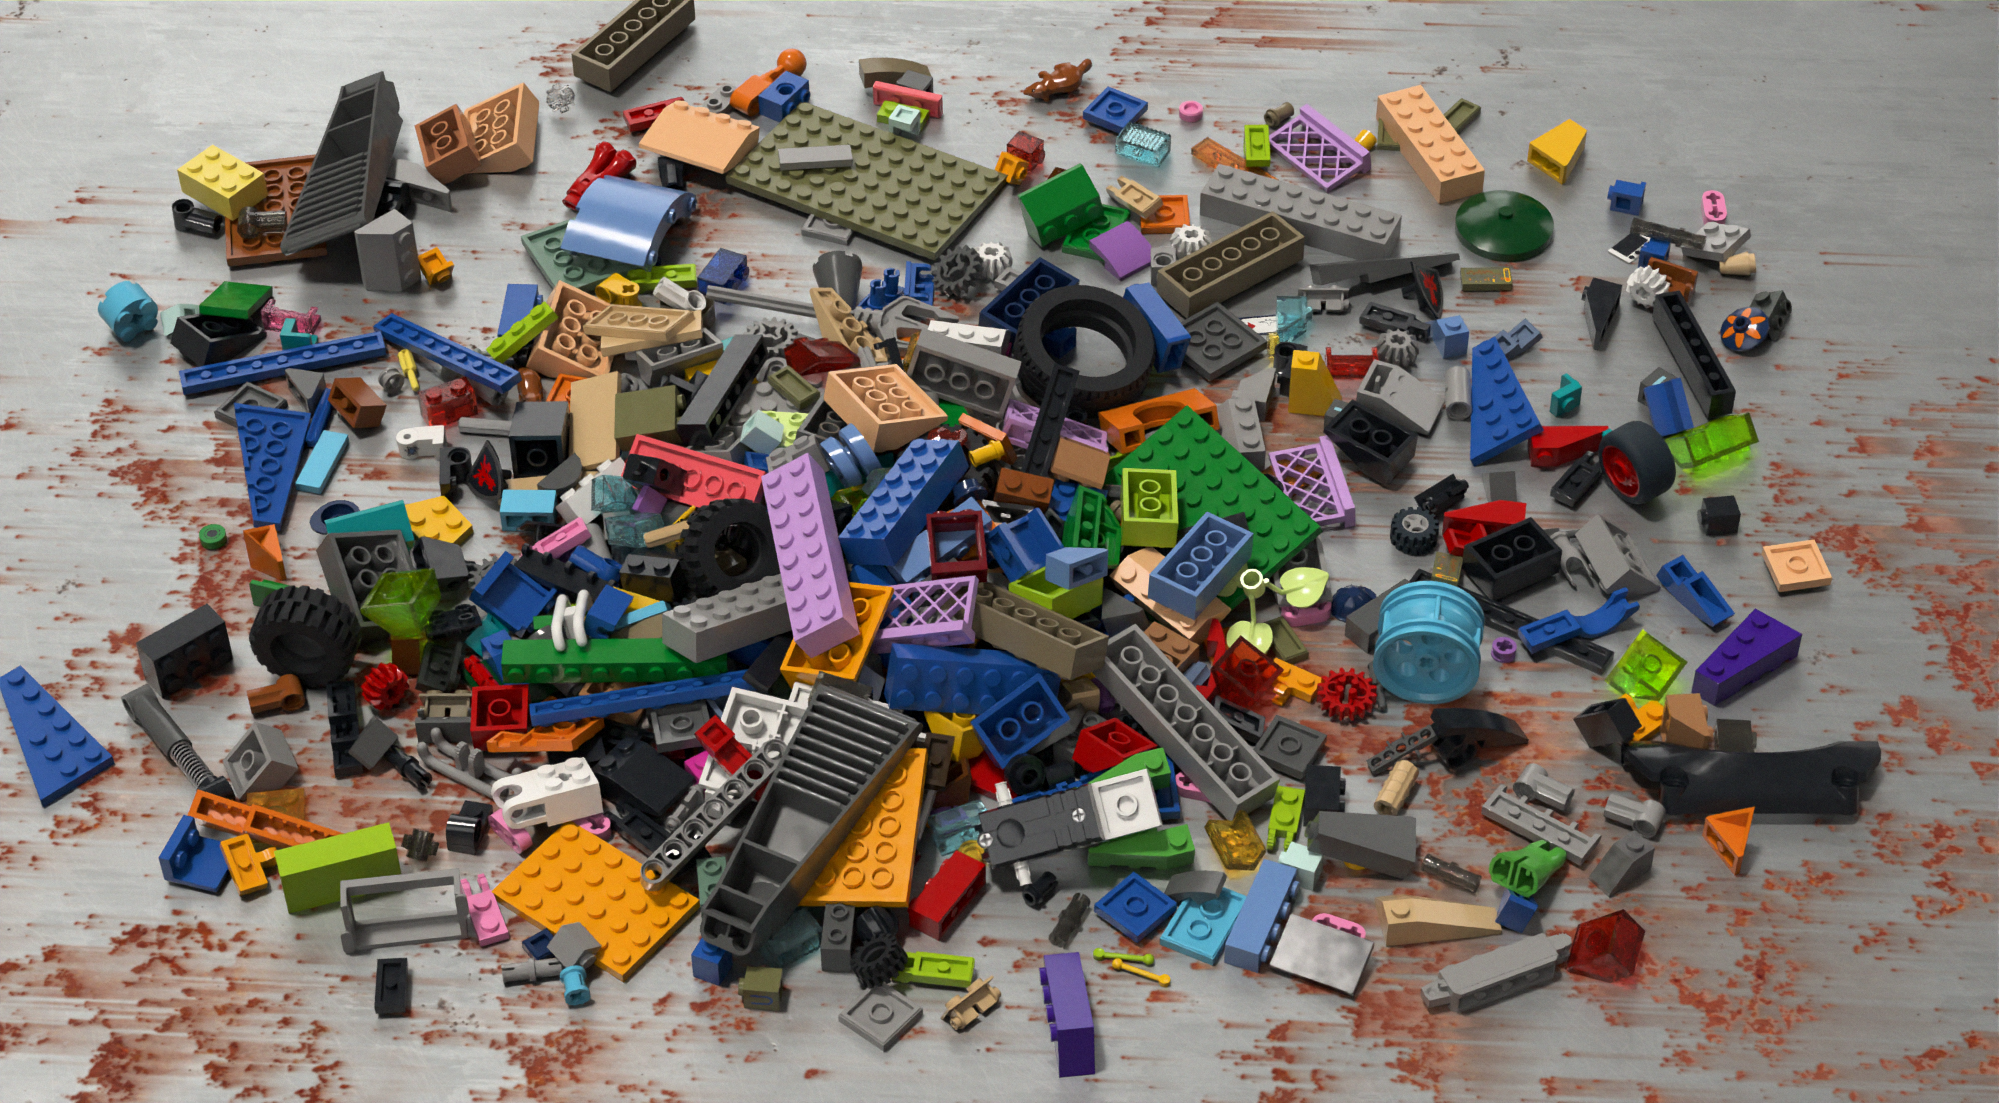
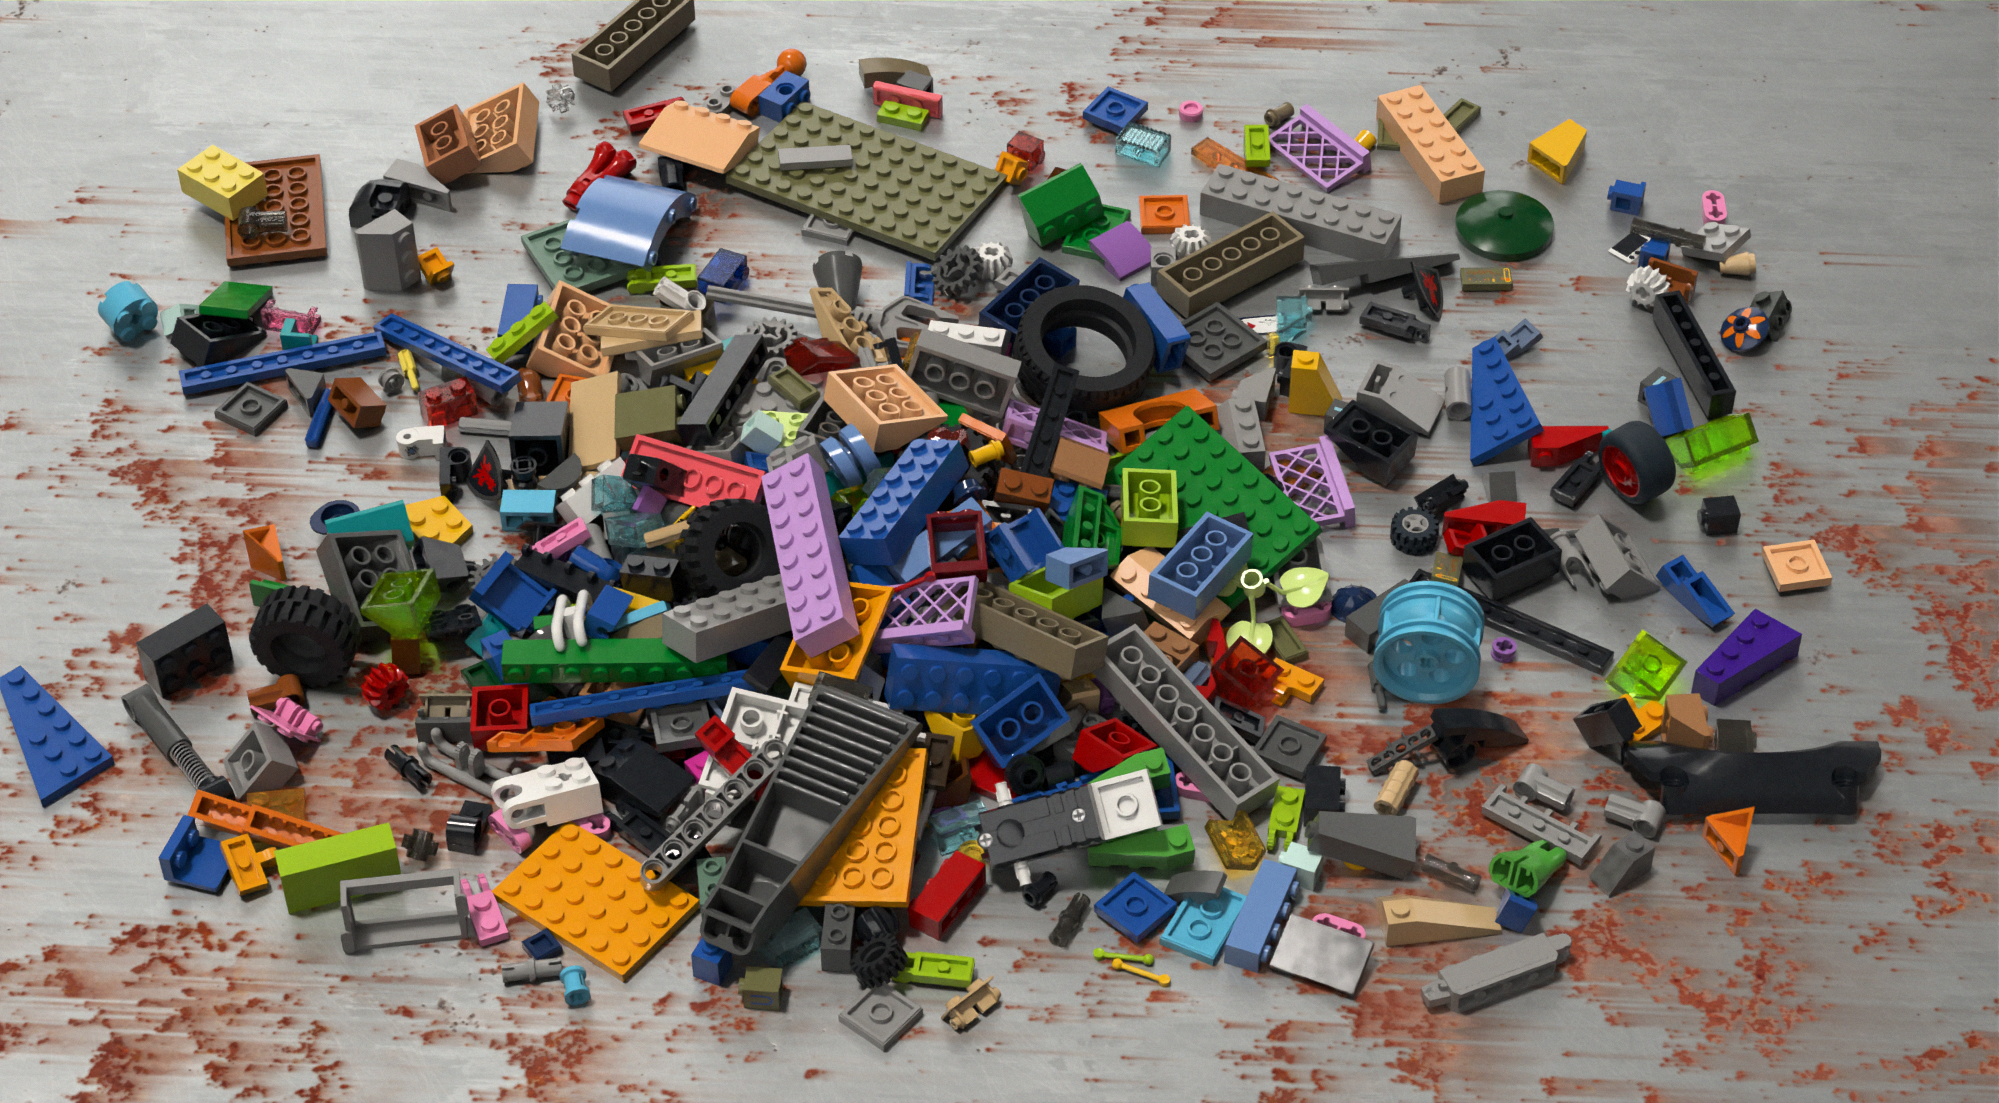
black piece [172,199,222,234] -> none
green tile [199,524,227,549] -> none
blue wing [234,403,311,531] -> none
dark grey brick [280,71,403,256] -> none
medium azure tile [295,430,349,494] -> none
black slope [326,680,364,778] -> none
dark grey slope [348,716,398,770] -> none
black plate [374,958,409,1014] -> none
pearl dark grey bracket [415,641,465,693] -> none
red axle [464,655,499,686] -> none
black hinge [473,346,532,367] -> none
light grey brick [547,922,601,969] -> none
yellow piece [595,273,642,307] -> none
blue connector [855,268,904,311] -> none
light aqua panel [889,104,920,135] -> none
dark orange animal [1023,59,1092,102] -> none
dark purple wedge [1039,952,1095,1078] -> none
tan hinge [1106,176,1163,219] -> none
red gear [1317,668,1377,721] -> none
clear red hinge [1324,347,1378,379] -> none
light grey gear [1375,328,1419,369] -> none
medium blue slope [1425,315,1469,359] -> none
blue piece [1518,587,1640,654] -> none
teal bracket [1549,373,1582,417] -> none
clear red slope [1565,909,1645,983] -> none
black slope [1581,277,1622,351] -> none
none -> bright pink hinge [250,697,323,743]
none -> black wheel [510,456,539,490]
none -> red hinge [892,571,936,597]

